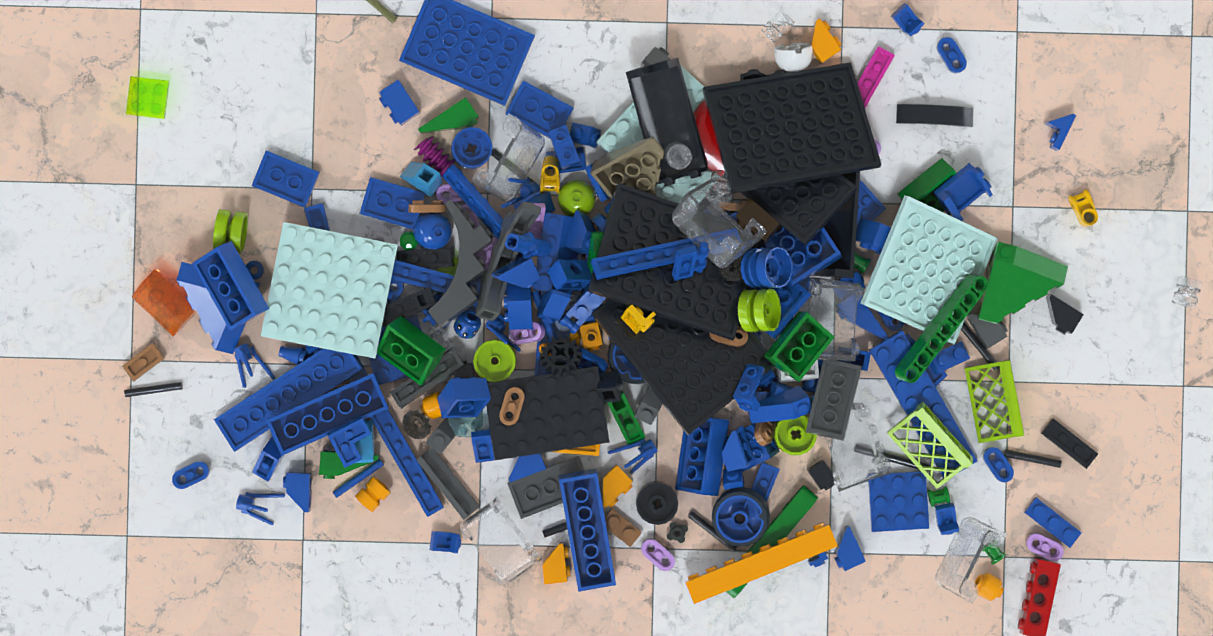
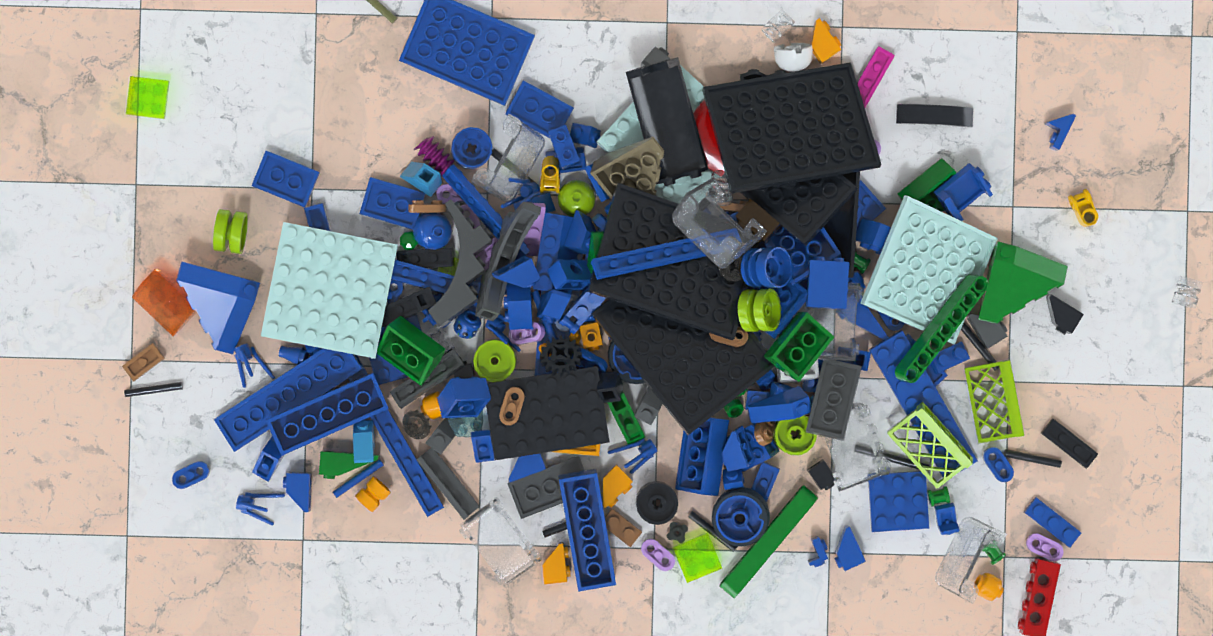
blue slope [192,241,270,331] -> none
blue plate [246,261,264,280] -> none
blue plate [327,416,371,468] -> none
blue brick [379,80,420,126] -> none
green slope [418,97,479,134] -> none
blue bracket [429,531,461,554] -> none
blue piece [505,232,552,258] -> none
yellow bracket [621,305,656,334] -> none
clear wheel [664,141,692,169] -> none
blue plate [672,242,709,280] -> none
light orange brick [685,522,838,604] -> none
blue bracket [733,364,765,411] -> none
blue bracket [891,3,925,36] -> none
blue plate [937,37,967,74] -> none
none -> clear neon green plate [672,532,723,583]
none -> green tile [724,399,744,418]
none -> blue panel [805,256,849,310]

